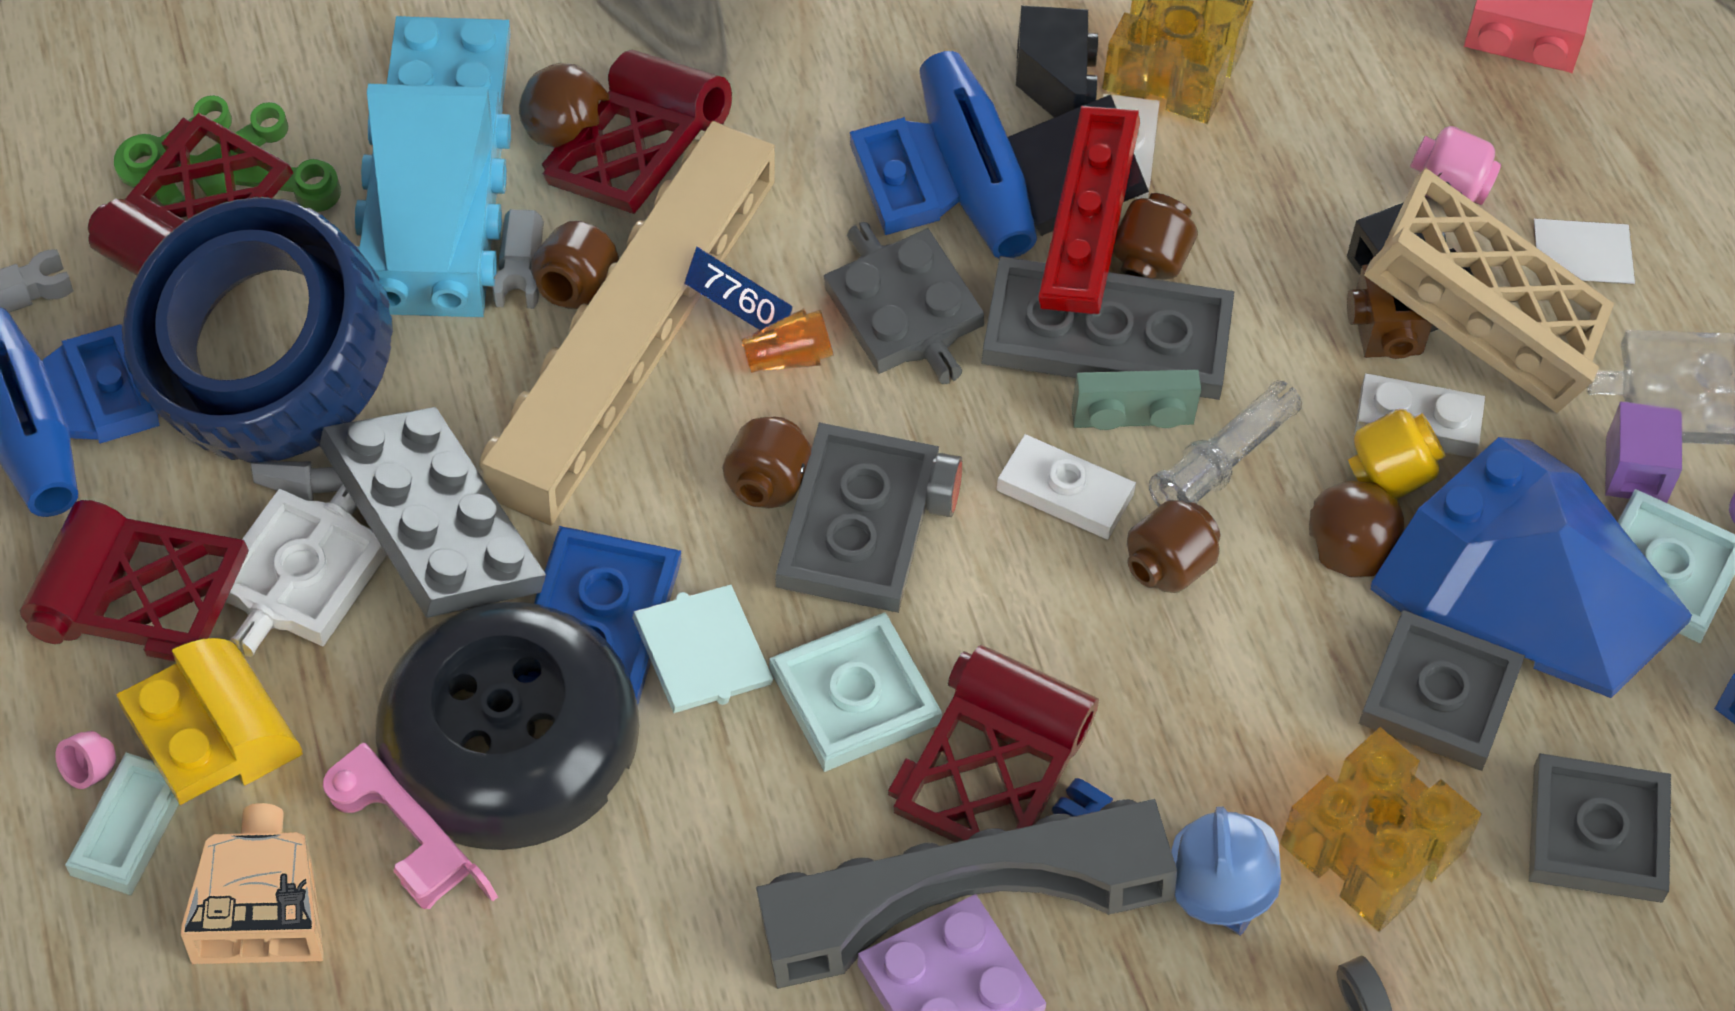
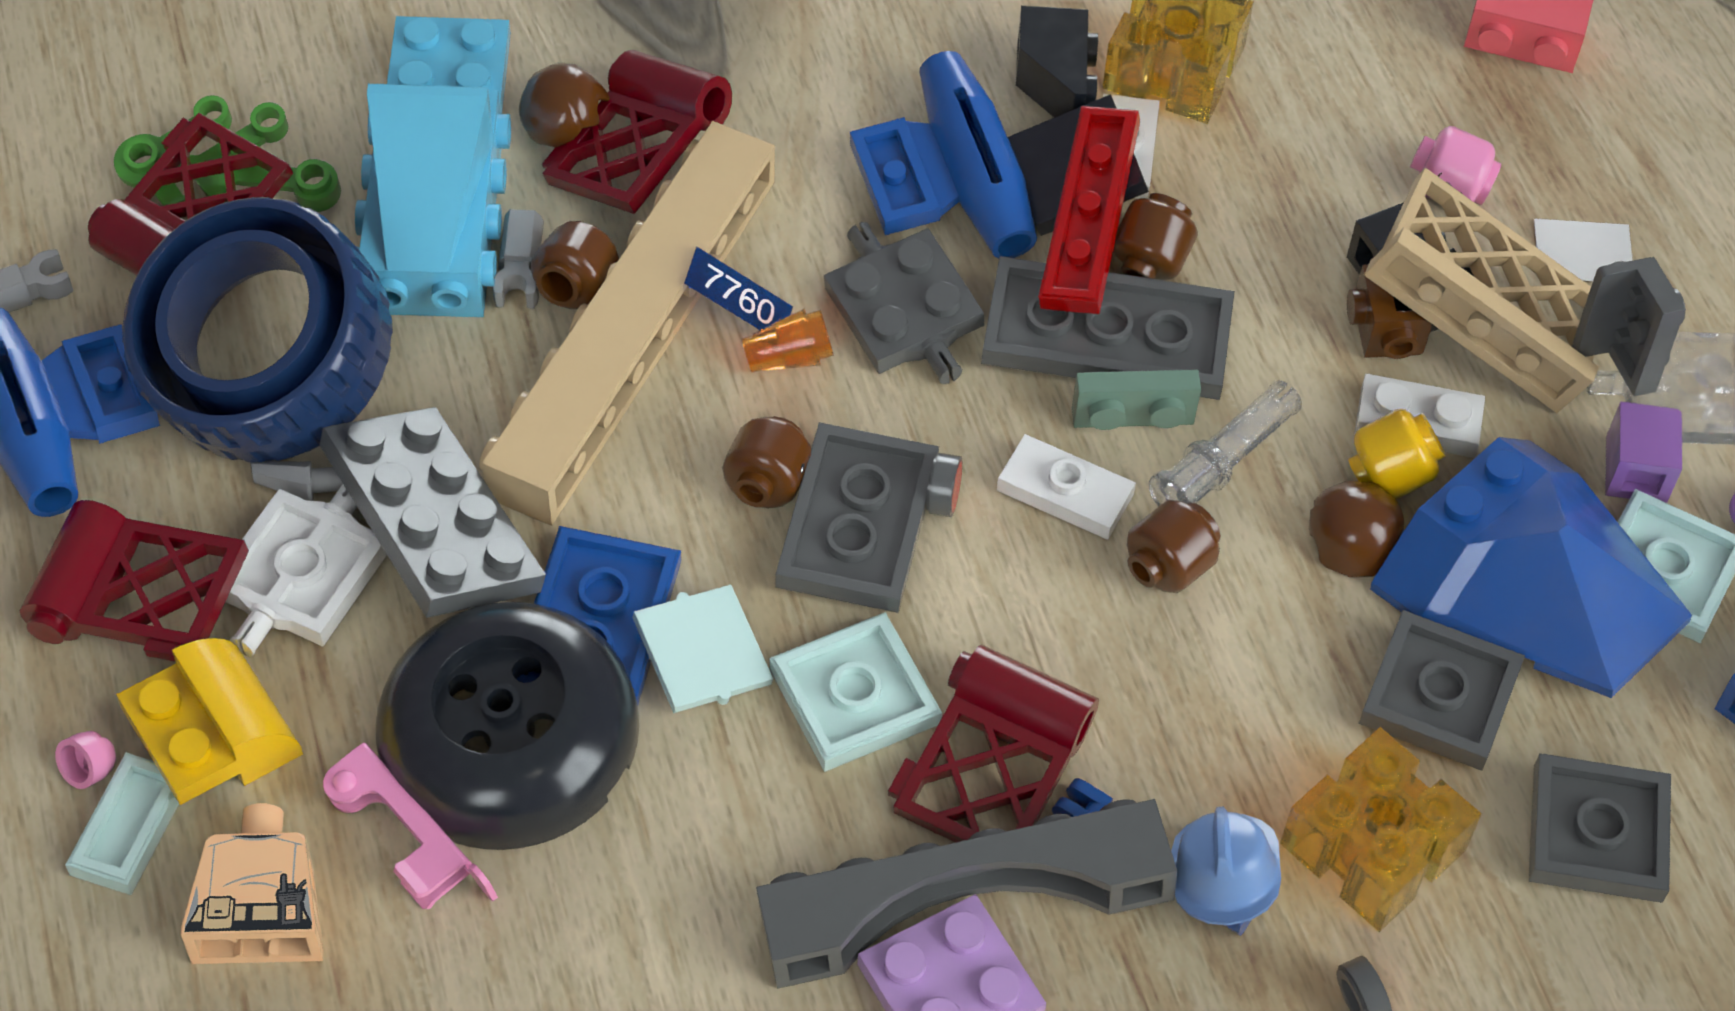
none -> dark grey bracket [1572,257,1686,397]

